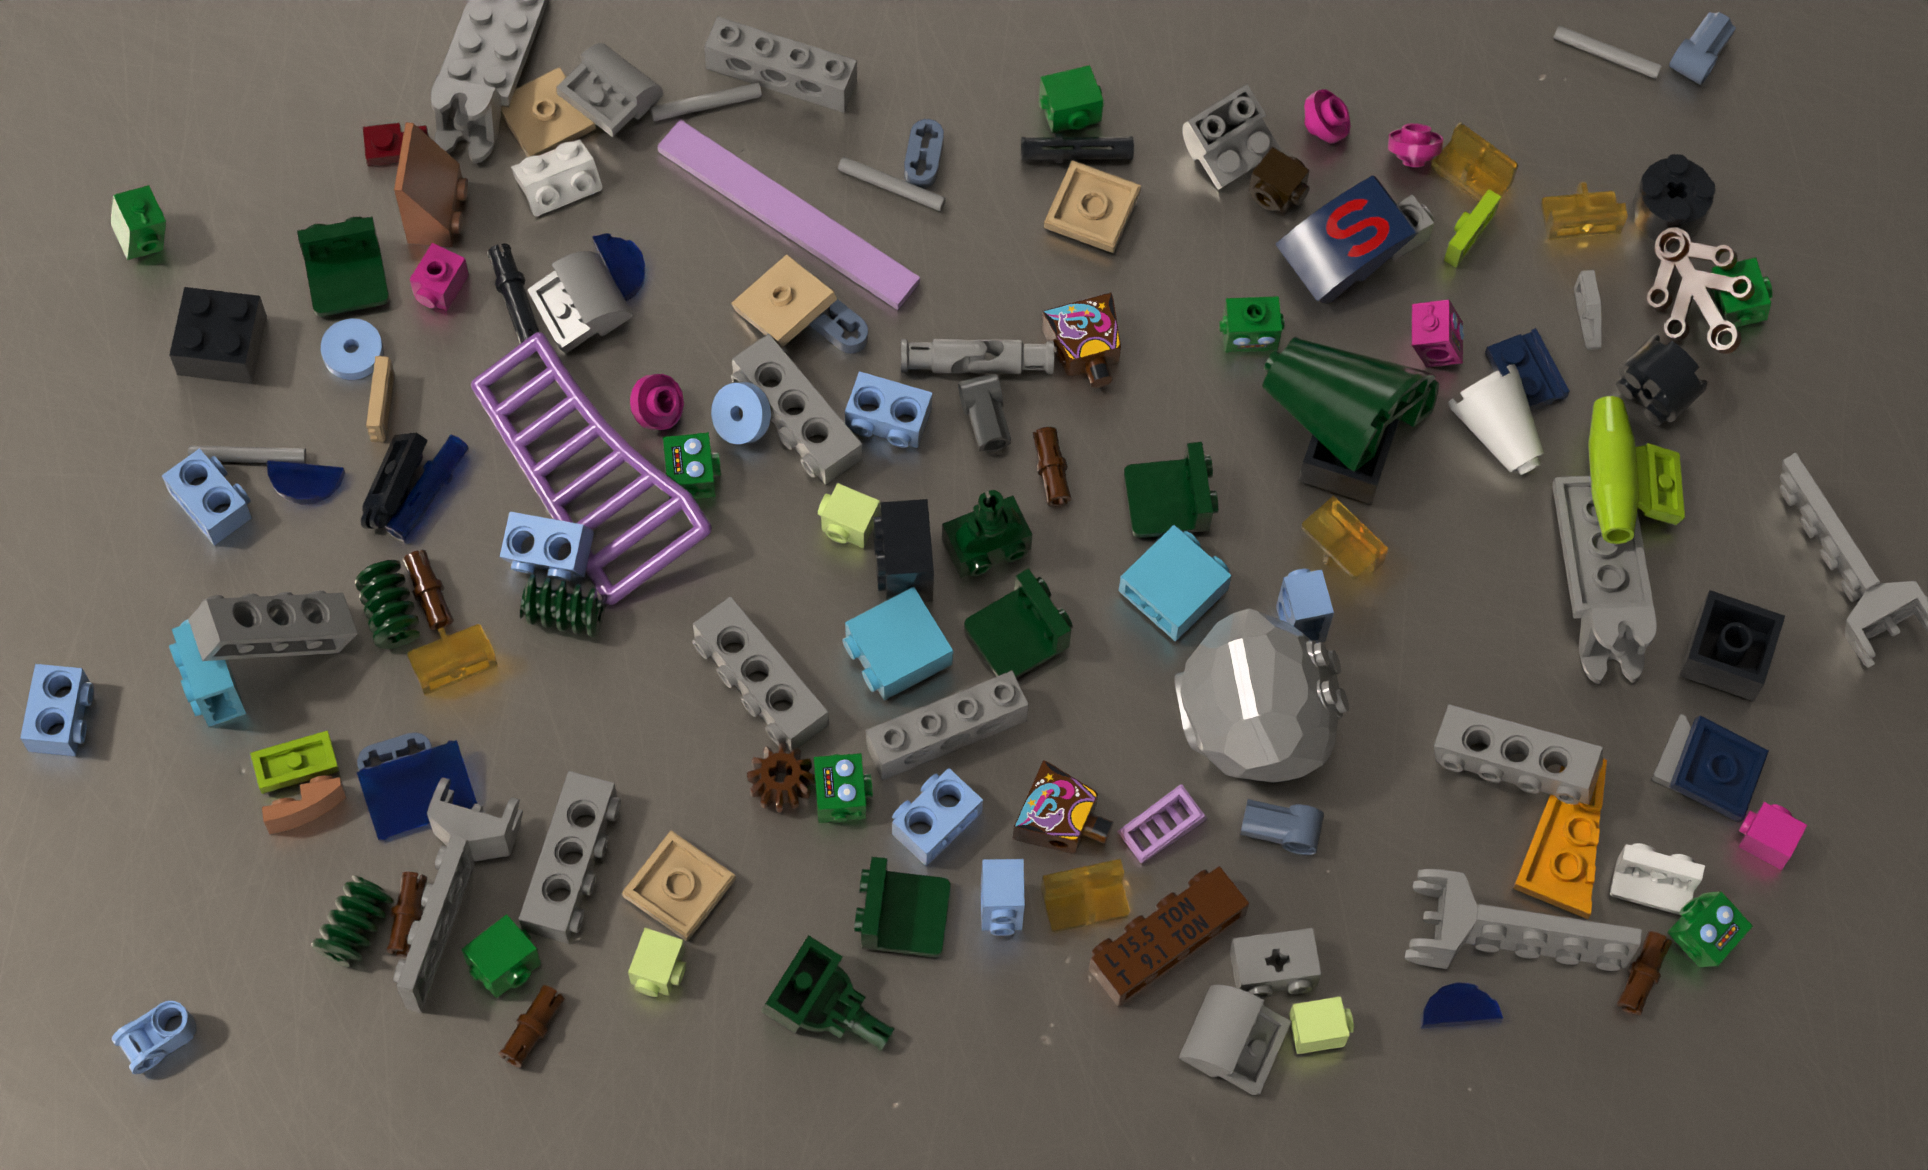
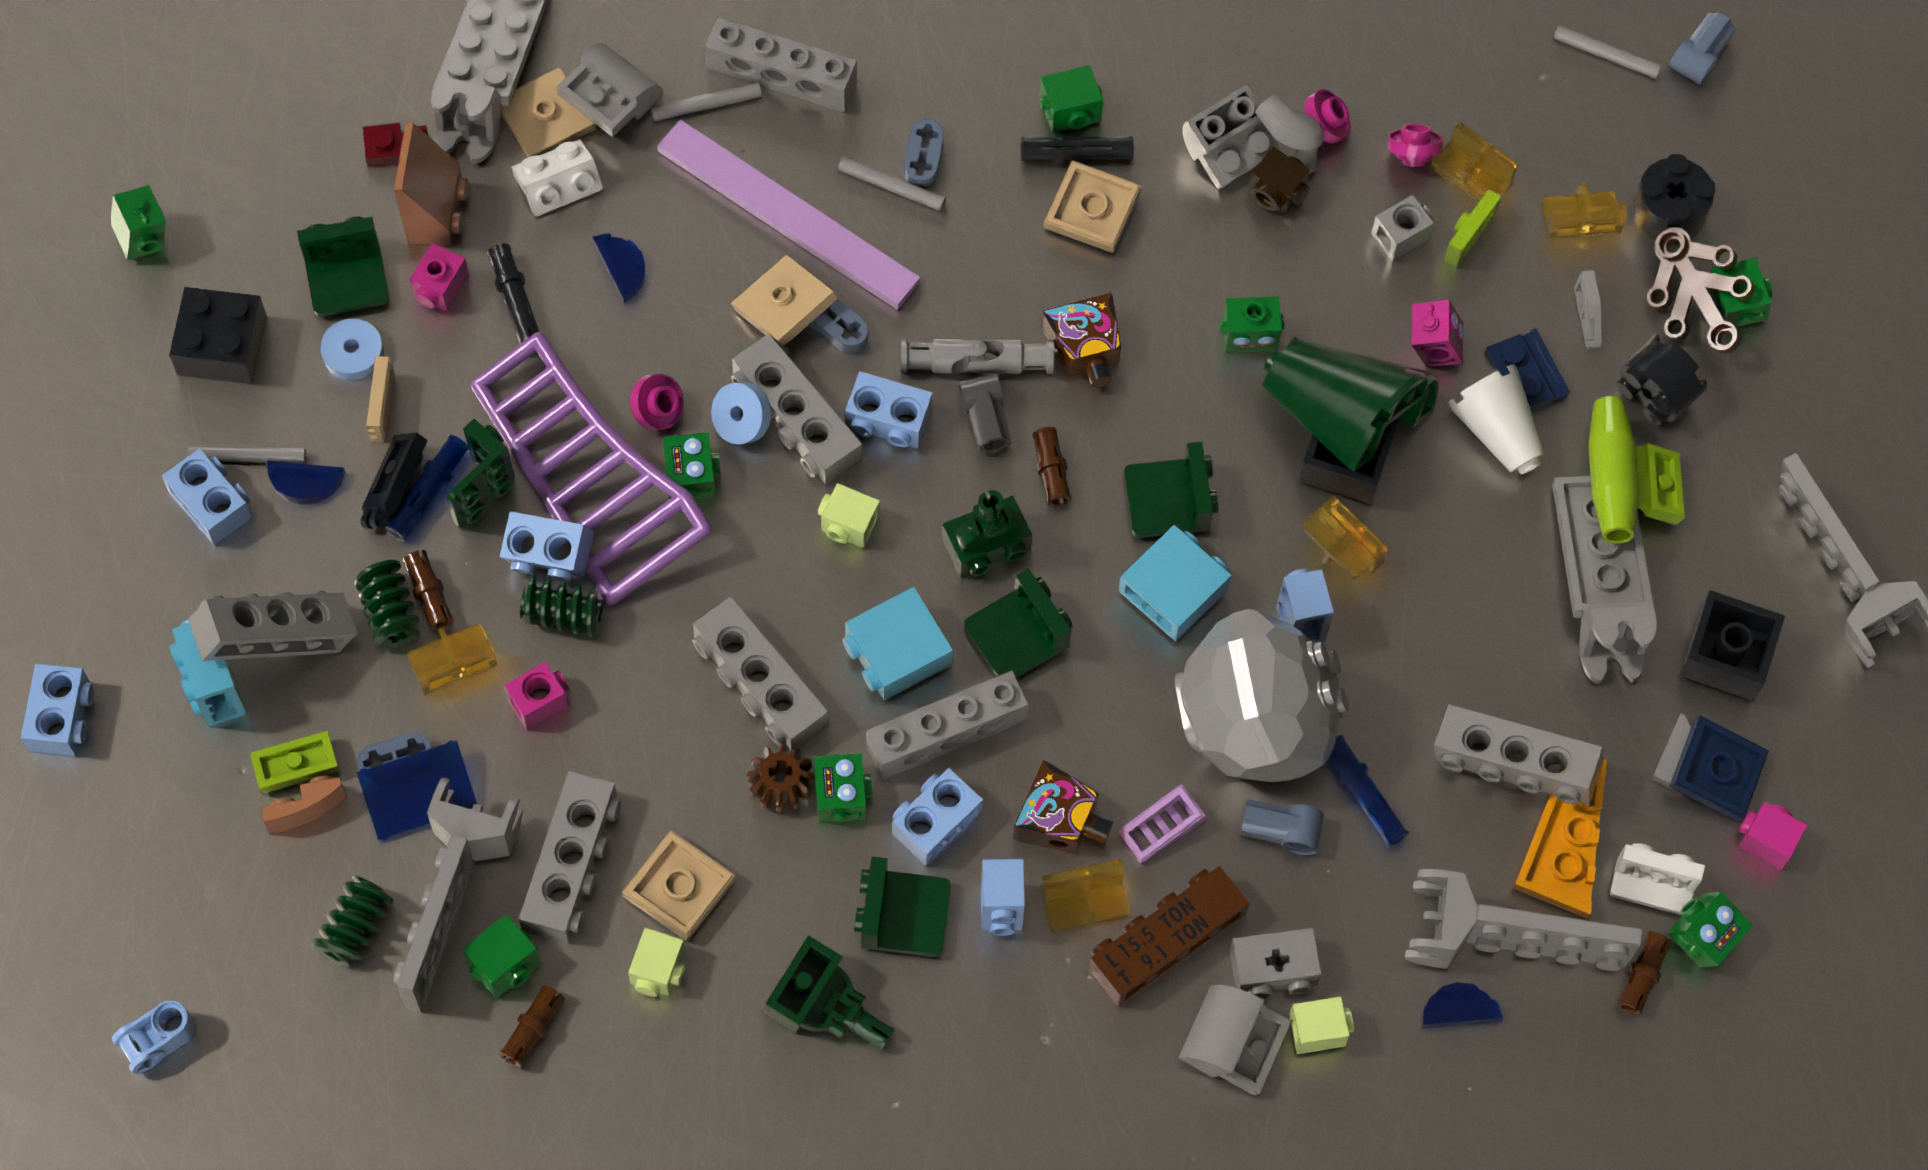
reddish brown pin [386,872,427,957] -> none
light grey brick [527,251,634,353] -> none
black brick [873,499,934,602] -> none
dark blue slope [1275,175,1418,305] -> none
none -> dark green bracket [446,418,515,528]
none -> dark pink brick [504,662,570,730]
none -> light grey arm [1255,94,1324,174]
none -> clear blue pin [1329,735,1409,848]

